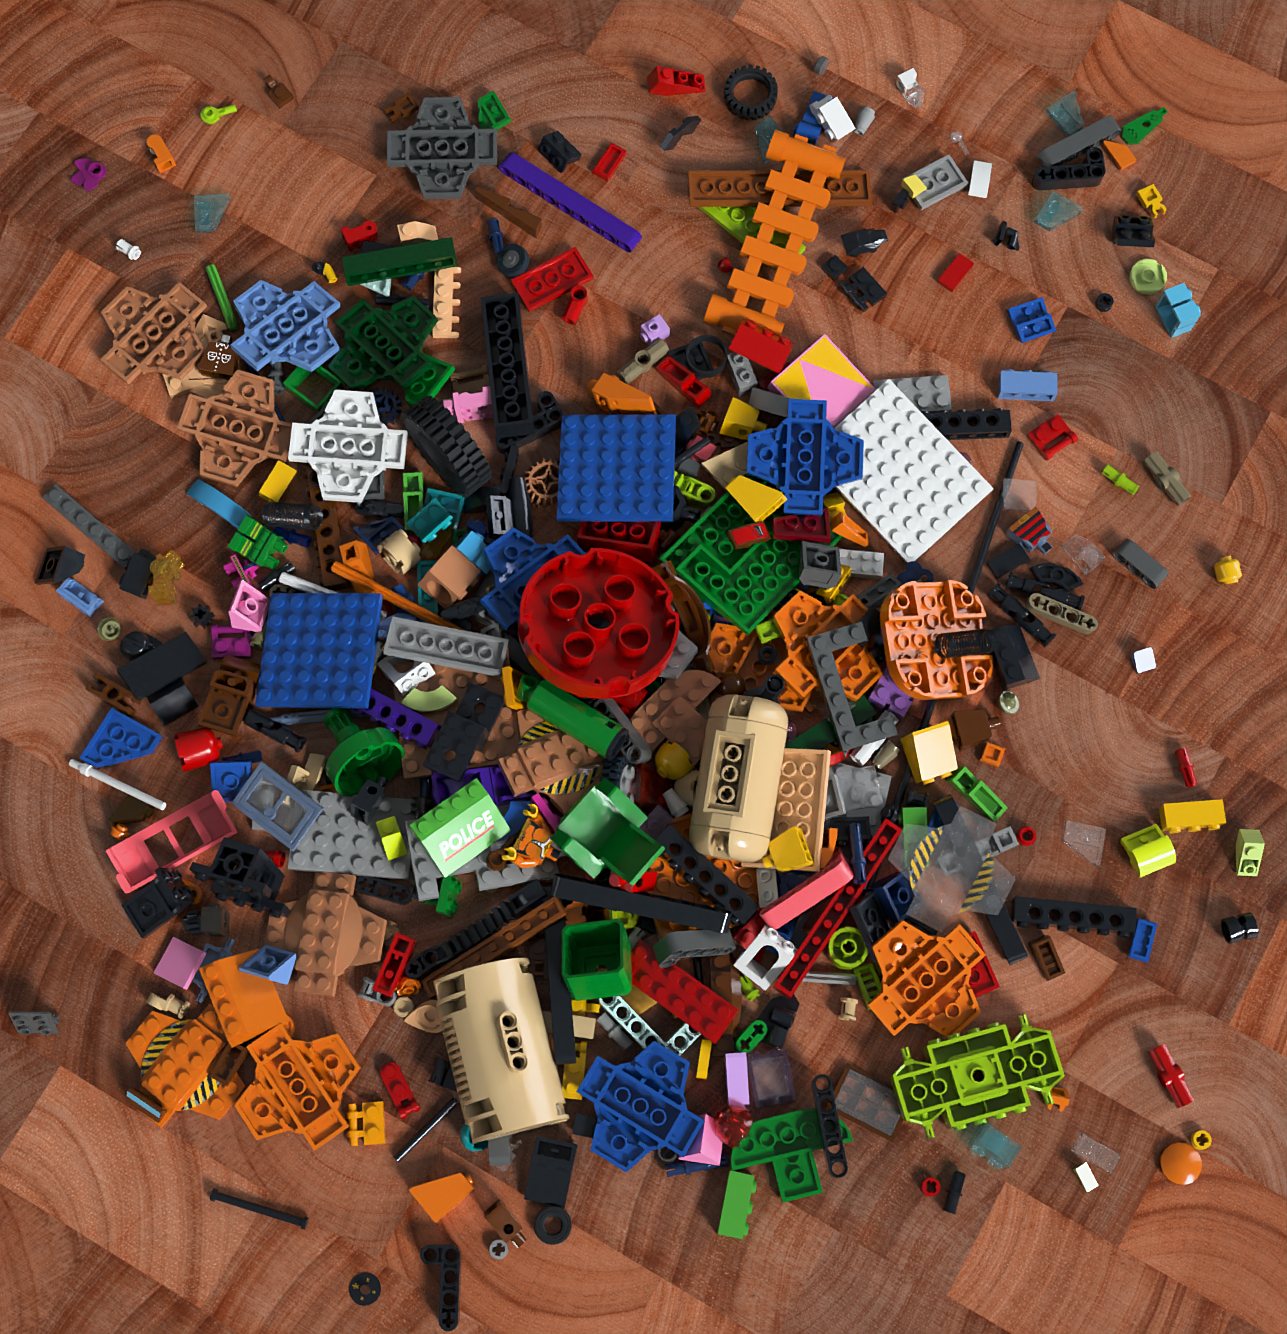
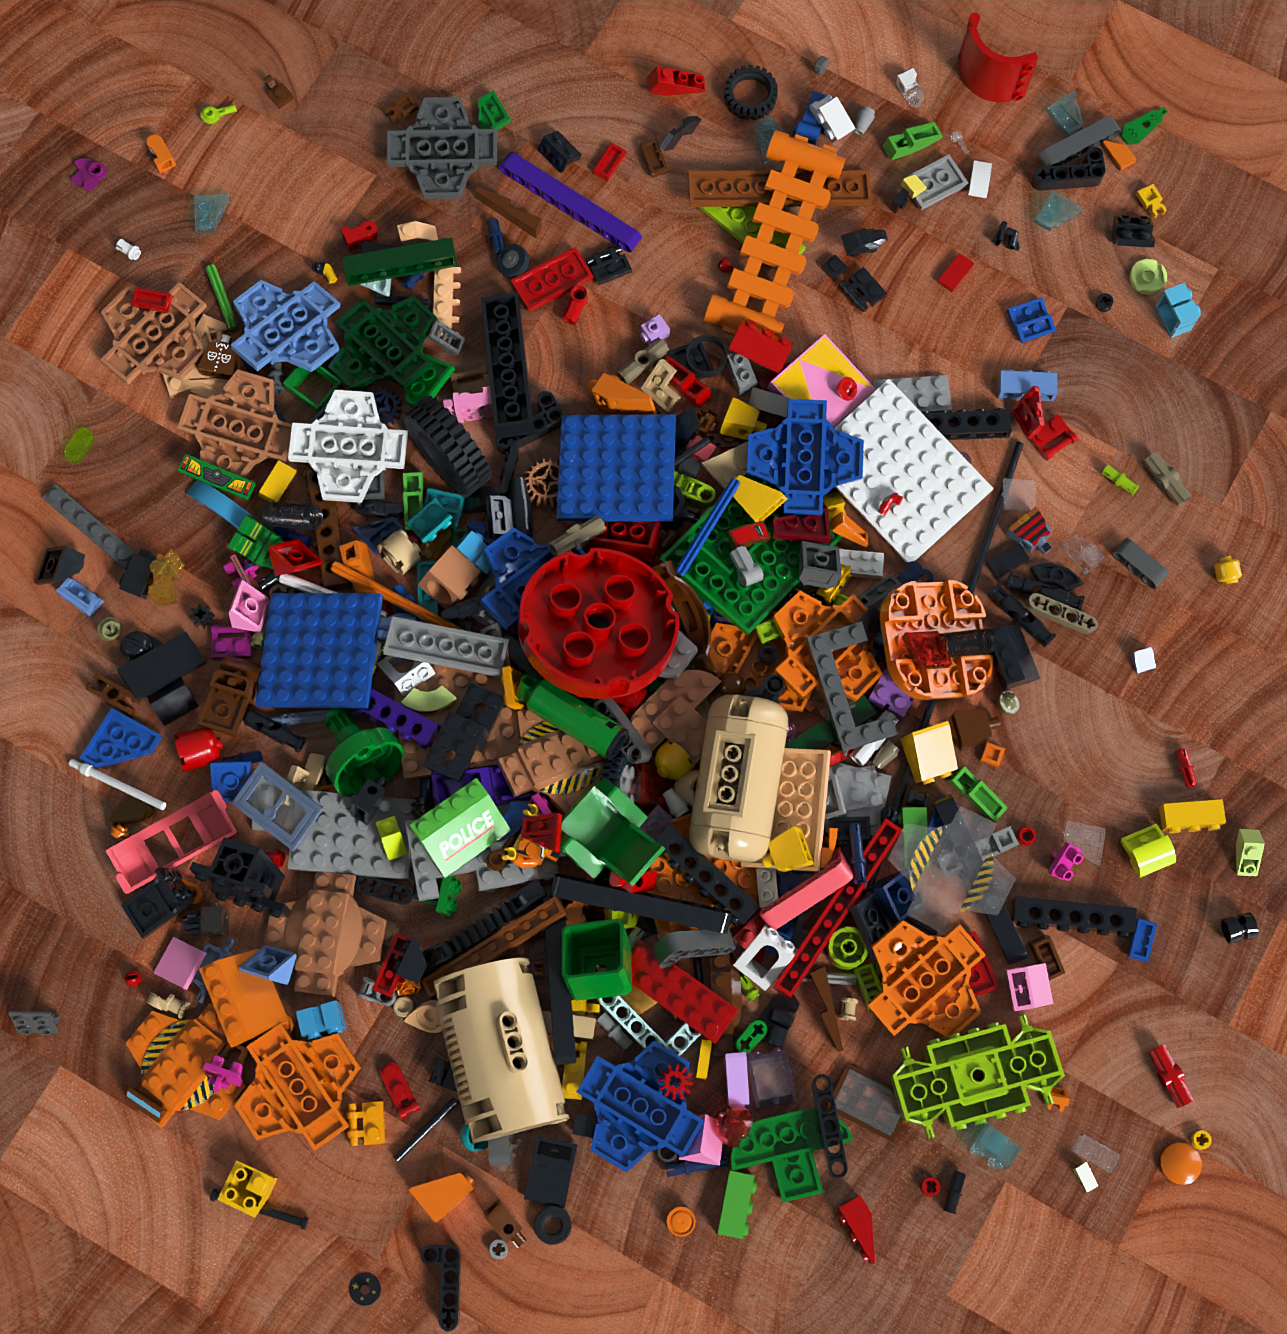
none -> clear neon green tile [64,427,94,463]
none -> red hinge [124,970,142,987]
none -> red tile [130,287,173,313]
none -> tile [178,454,256,501]
none -> dark pink hips [203,1055,243,1093]
none -> yellow slope [217,1160,278,1217]
none -> red slope [268,539,323,576]
none -> dark azure brick [296,1000,347,1041]
none -> black slope [393,936,427,986]
none -> dark grey slope [427,320,465,356]
none -> red wing [521,813,562,853]
none -> dark tan piece [548,516,606,557]
none -> black plate [586,245,632,286]
none -> reddish brown plate [639,139,669,178]
none -> tan plate [641,359,681,413]
none -> red gear [658,1064,694,1100]
none -> orange wheel [666,1206,696,1237]
none -> blue axle [675,478,740,576]
none -> light grey piece [729,546,764,587]
none -> reddish brown slope [809,966,843,1052]
none -> red hat [836,377,857,401]
none -> red slope [837,1195,875,1265]
none -> red arm [877,492,903,516]
none -> bright green slope [883,122,943,160]
none -> clear red plate [902,631,952,670]
none -> red hinge [958,13,1038,102]
none -> bright pink slope [1005,963,1053,1011]
none -> red wing [1010,385,1044,439]
none -> dark pink hips [1047,842,1084,881]

